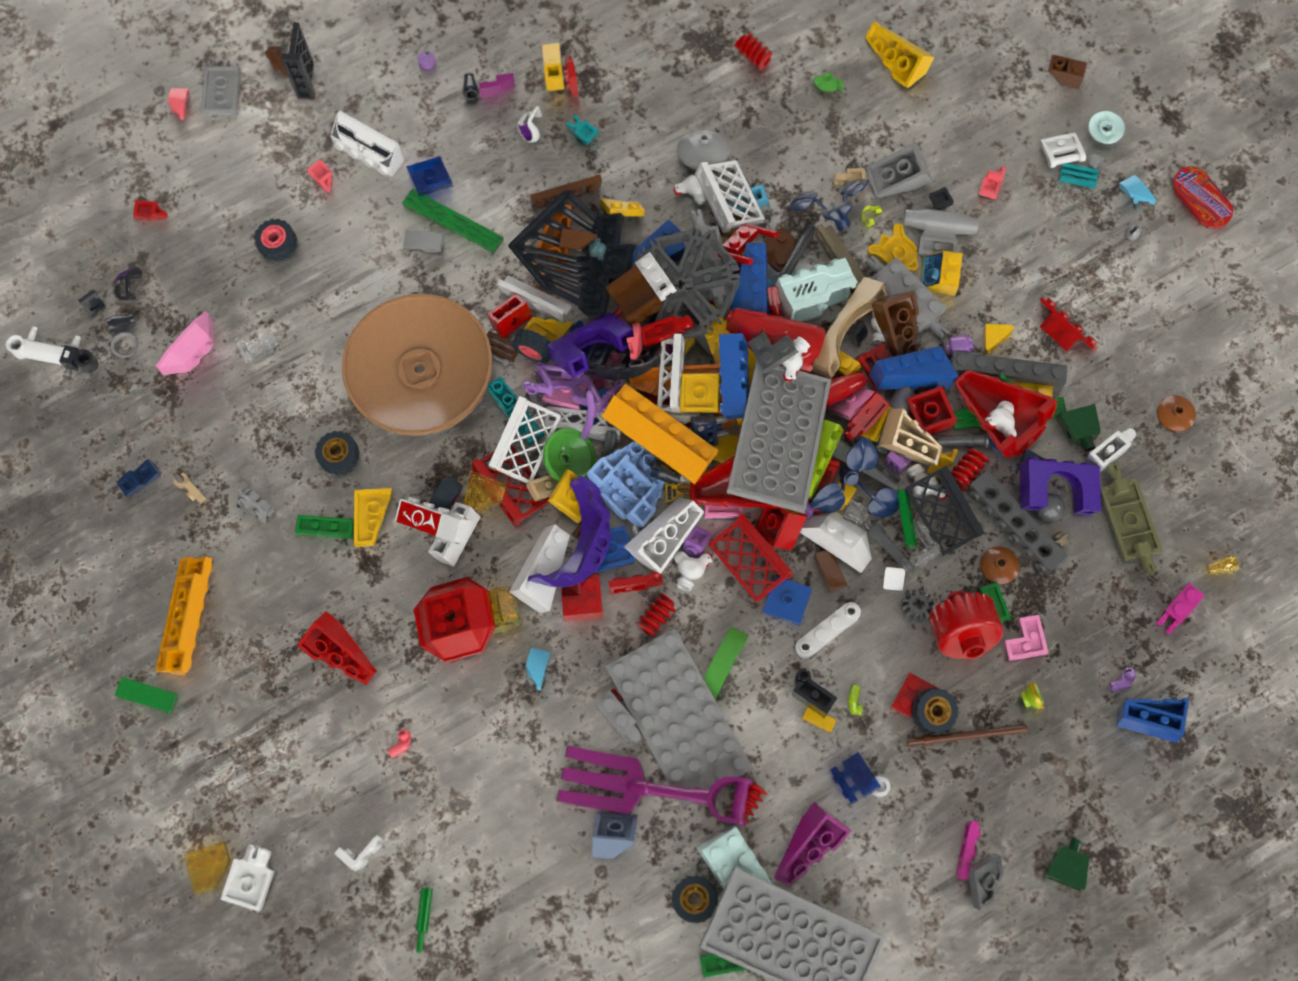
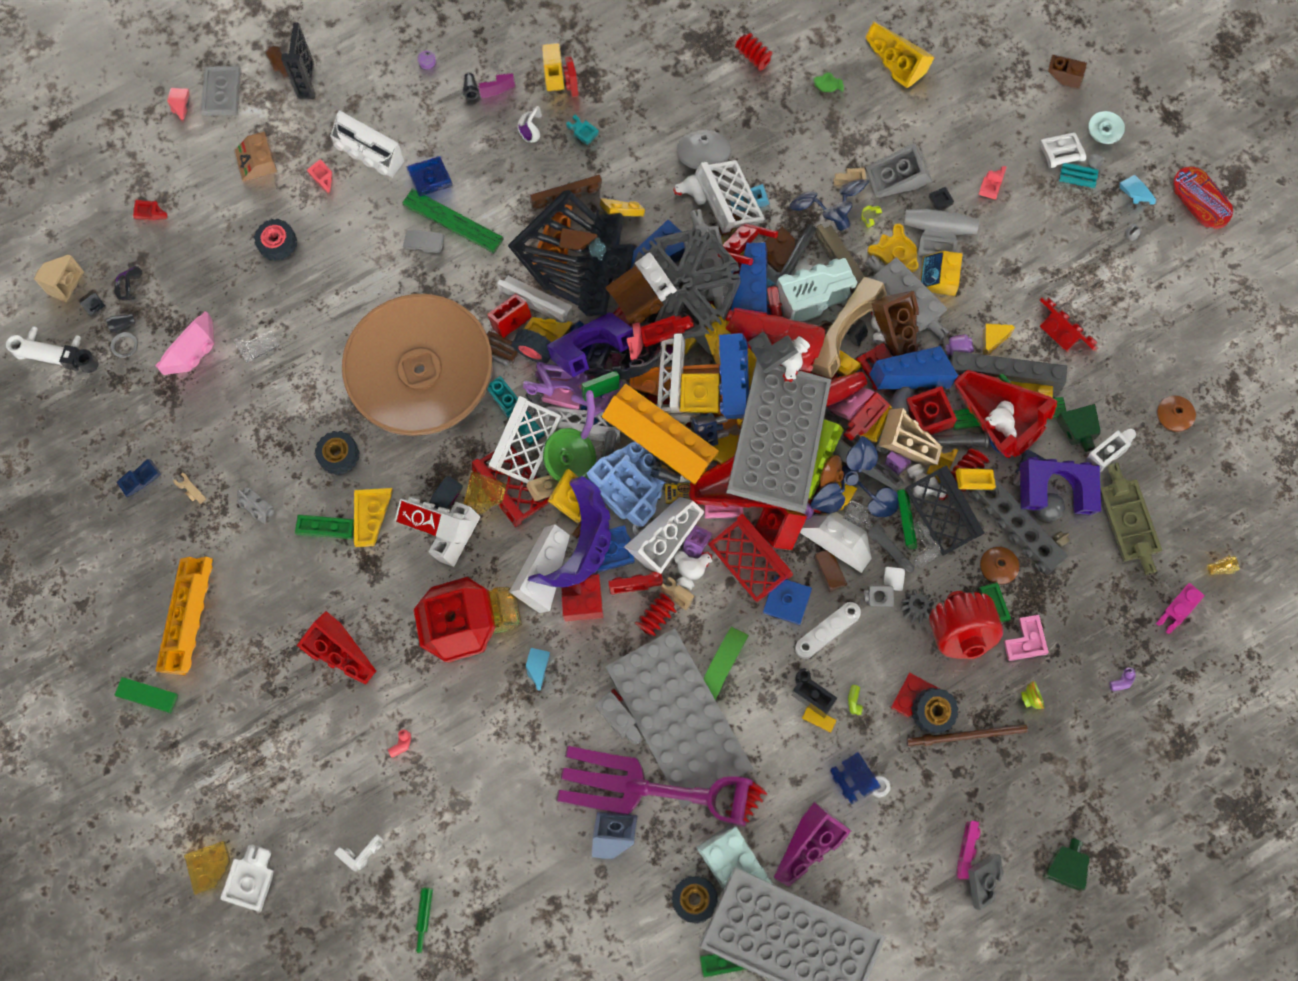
blue wedge [1116,698,1189,743] -> none
none -> tan slope [34,255,84,302]
none -> medium nougat slope [234,131,277,182]
none -> green tile [581,371,620,401]
none -> tan plate [661,577,694,611]
none -> dark orange dish [821,455,843,488]
none -> light grey brick [864,585,894,606]
none -> yellow tile [956,468,996,490]

